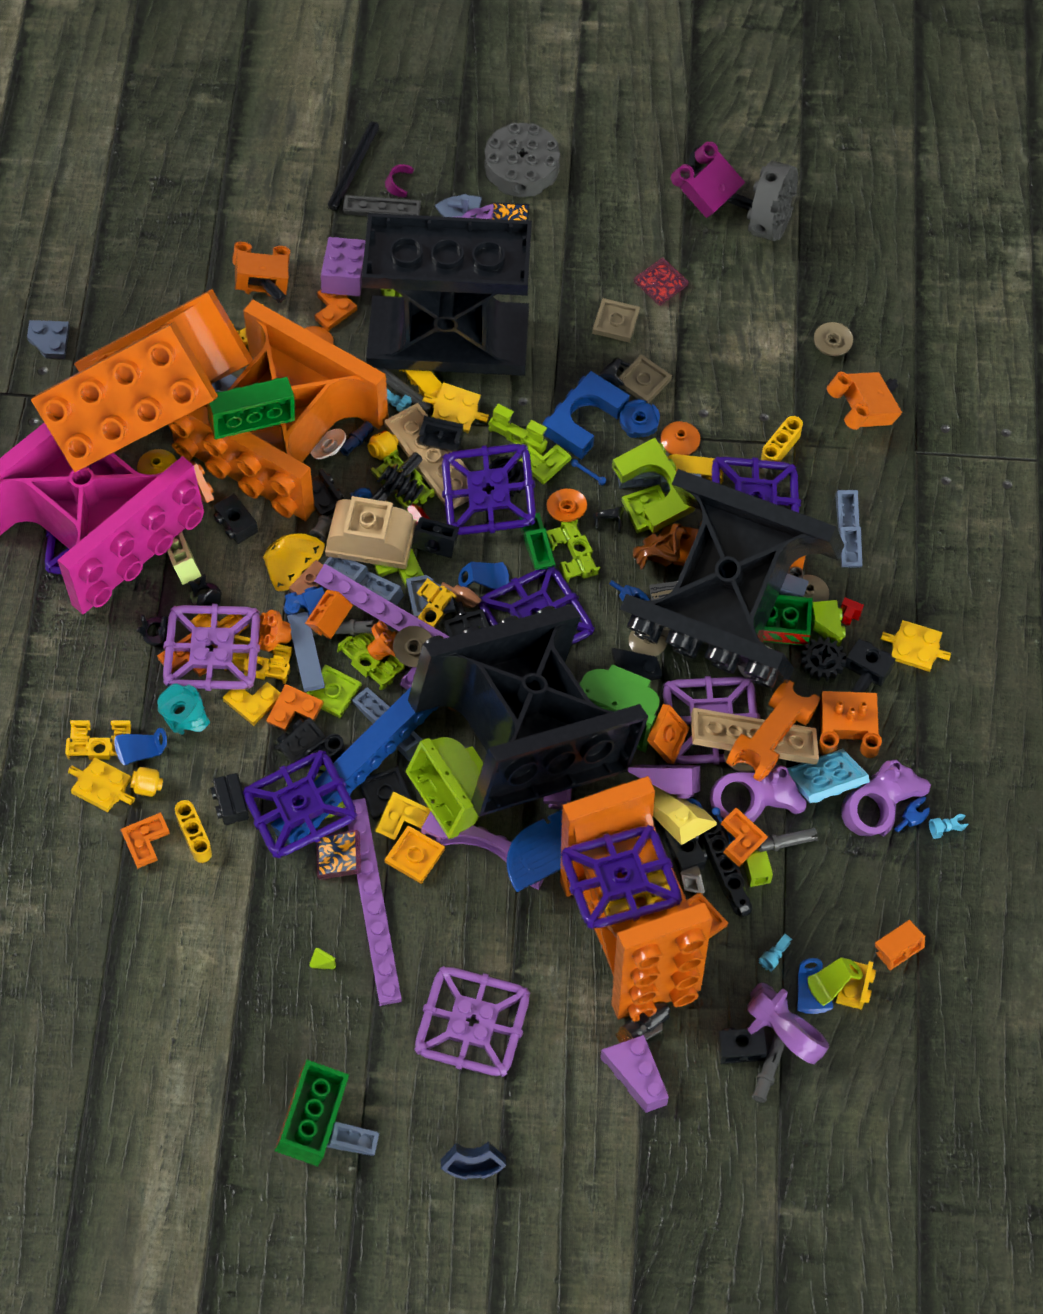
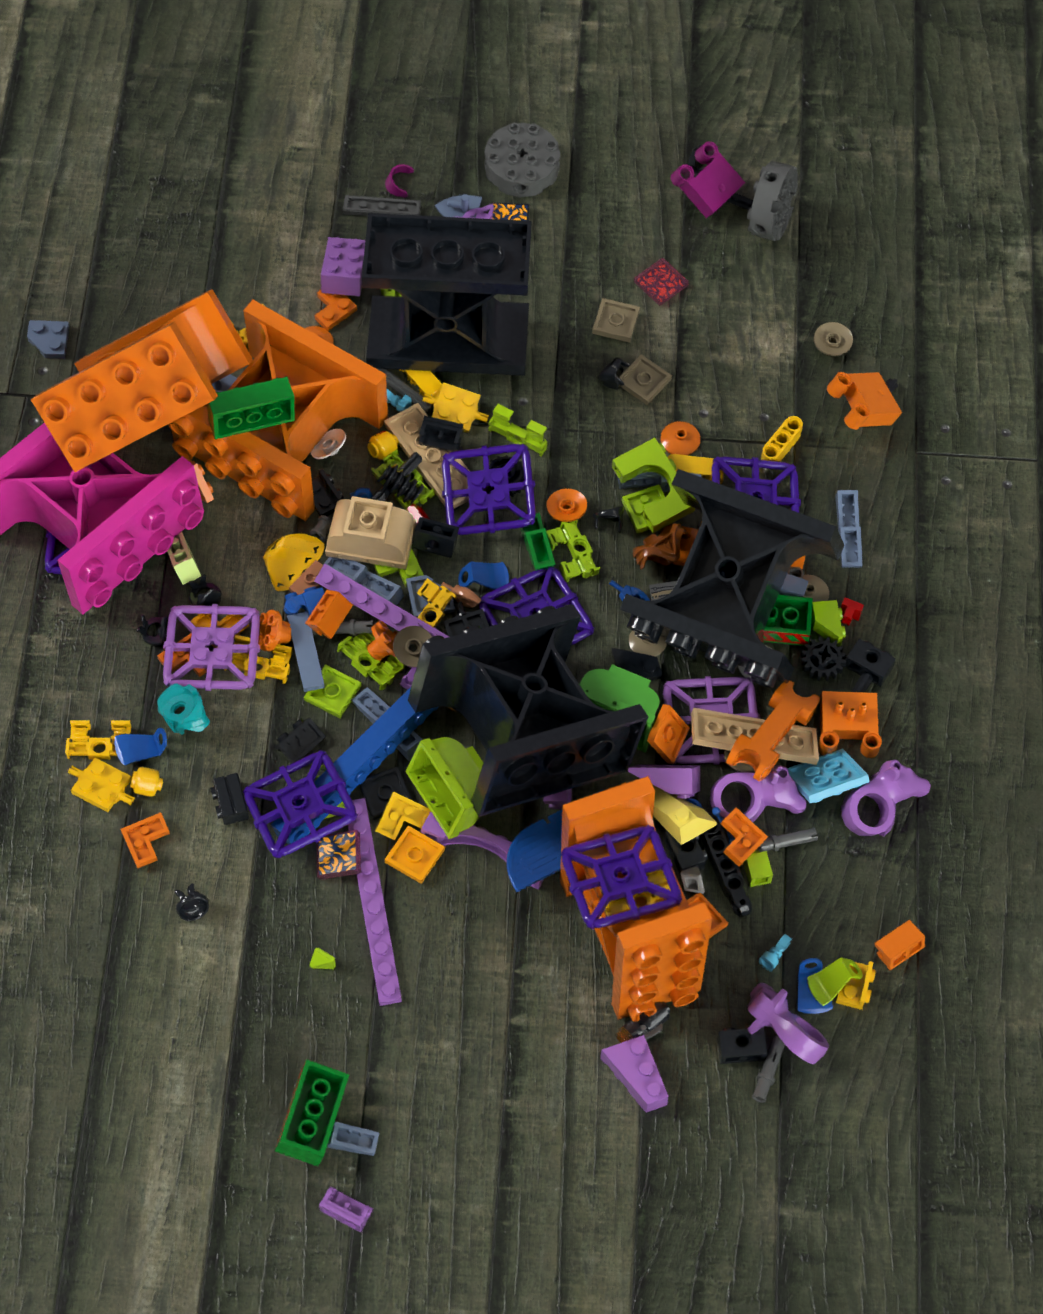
yellow dish [137,449,177,475] -> none
yellow beam [175,800,212,863] -> none
black brick [213,493,258,544] -> none
yellow plate [222,682,280,726] -> none
orange piece [232,242,291,303] -> none
orange plate [266,684,324,731] -> none
black piece [304,734,345,773] -> none
black axle [327,121,379,211] -> none
dark blue pin [340,421,374,456] -> none
medium lavender plate [414,966,530,1077] -> none
dark blue brick [441,1141,506,1180] -> none
lime plate [519,444,571,485] -> none
blue arch [543,371,630,460] -> none
blue hinge [571,459,606,485] -> none
blue plate [620,399,660,438] -> none
yellow plate [881,620,951,672] -> none
blue hand [894,796,930,832] -> none
medium azure piece [929,814,968,839] -> none
none -> black piece [175,883,209,921]
none -> medium lavender hinge [319,1186,373,1232]

